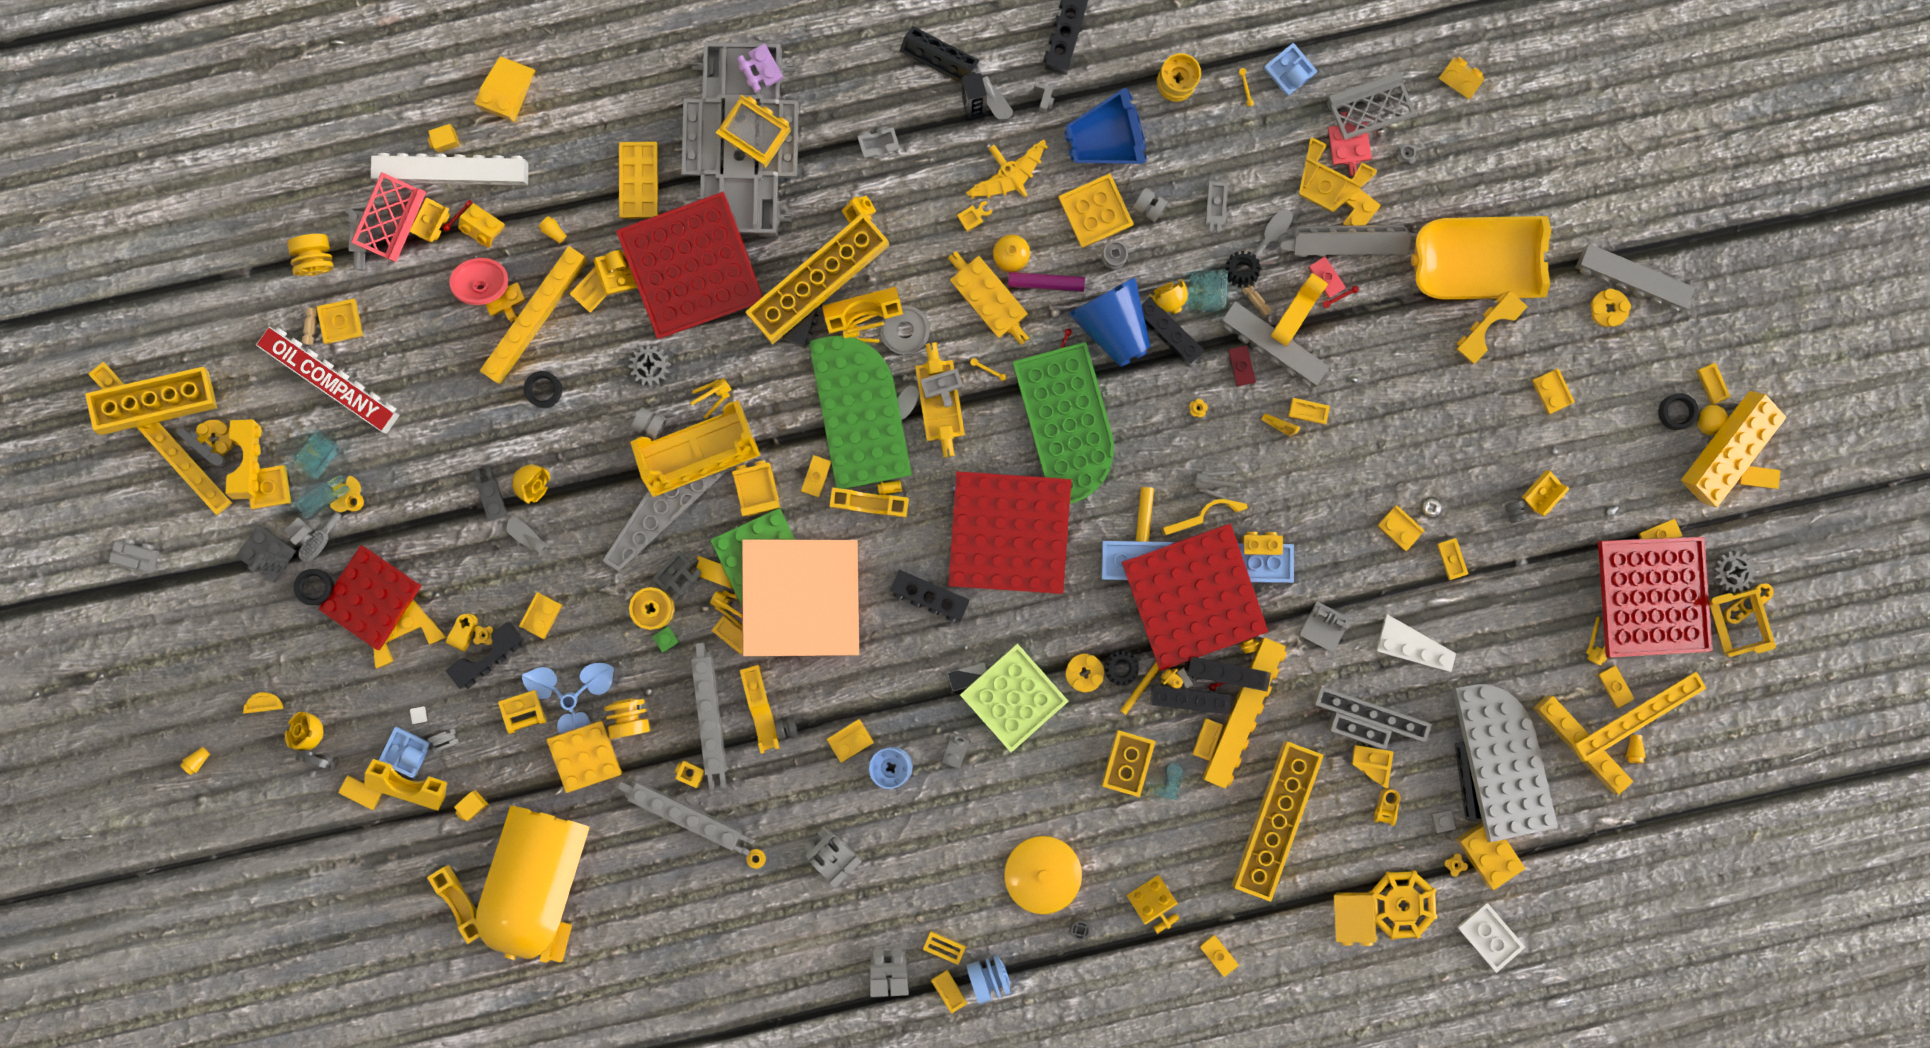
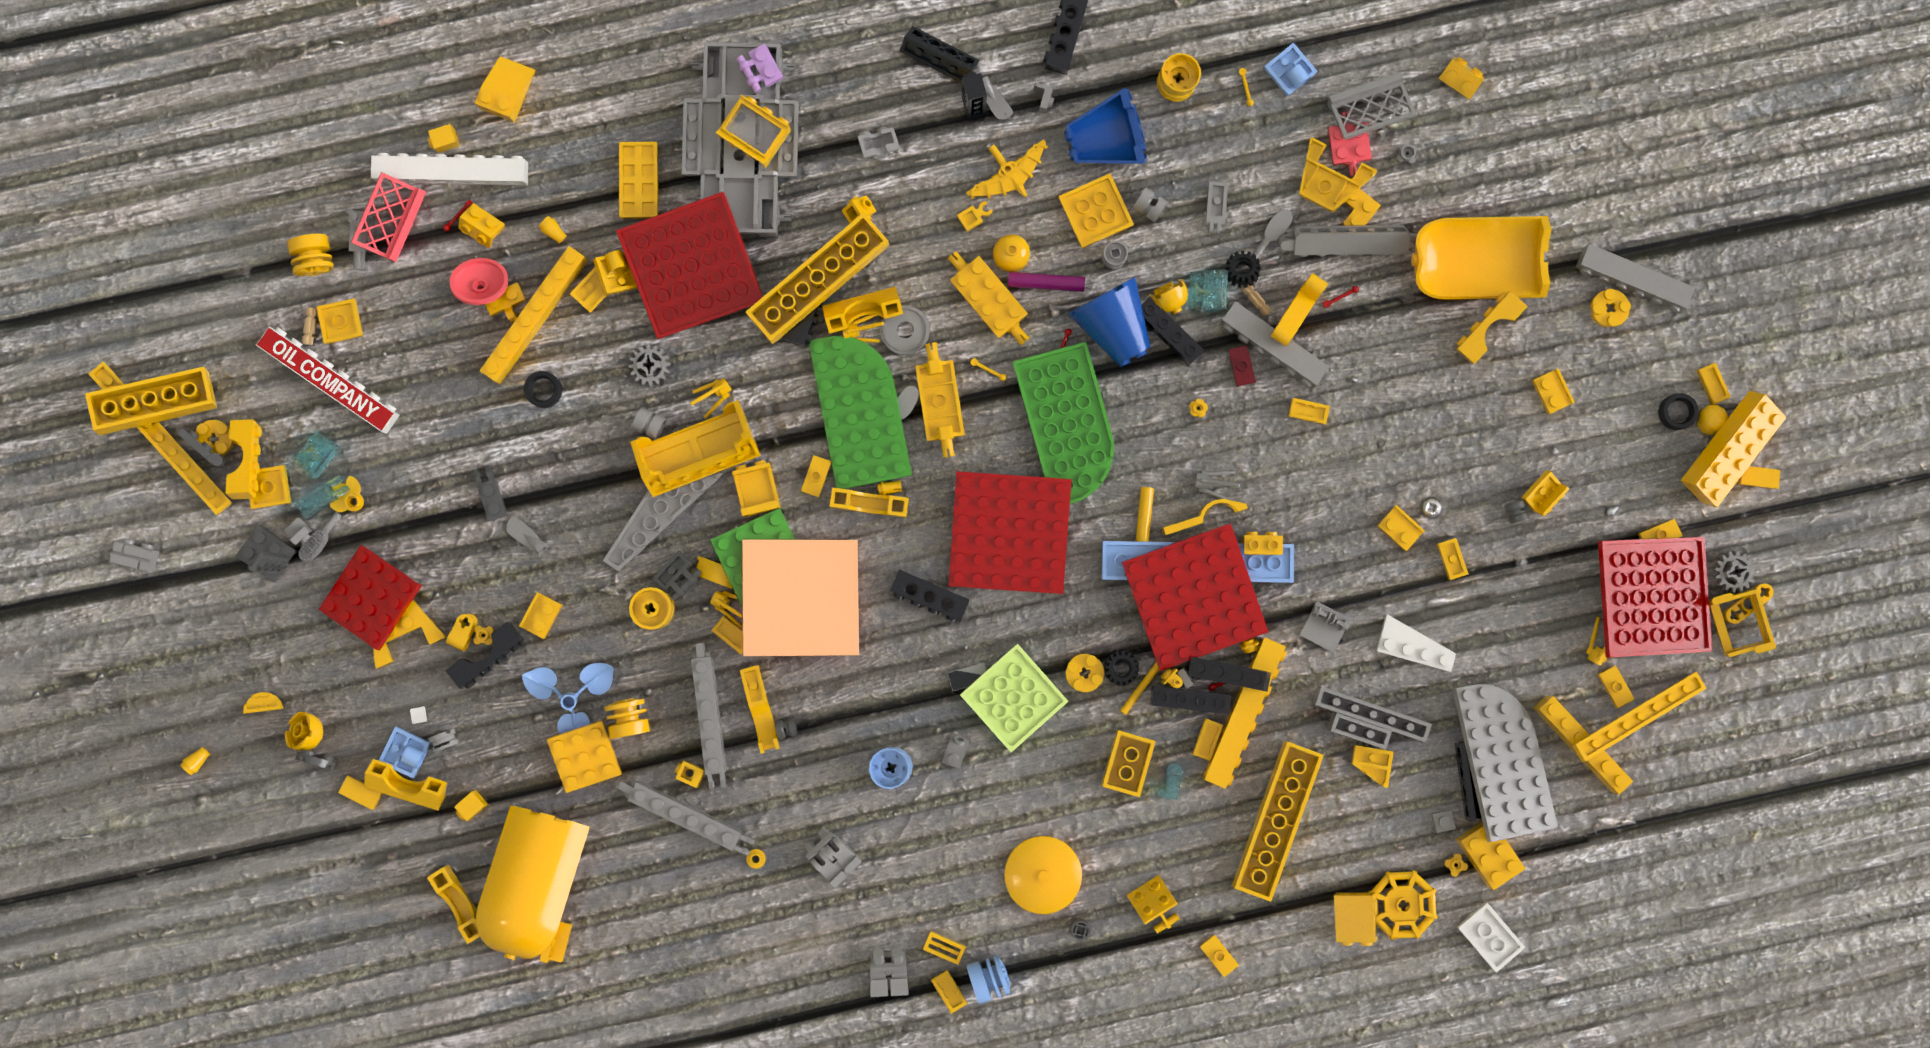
black tyre [294,569,334,605] -> none
yellow bracket [409,197,450,242] -> none
yellow plate [498,690,547,734] -> none
yellow cylinder [512,464,550,503] -> none
bright green plate [652,626,679,653] -> none
yellow plate [826,719,874,763] -> none
light grey plate [921,368,963,408] -> none
yellow tile [1261,413,1301,437] -> none
coral plate [1308,257,1346,299] -> none
yellow piece [1374,788,1400,827] -> none
yellow cone [1626,735,1646,764] -> none

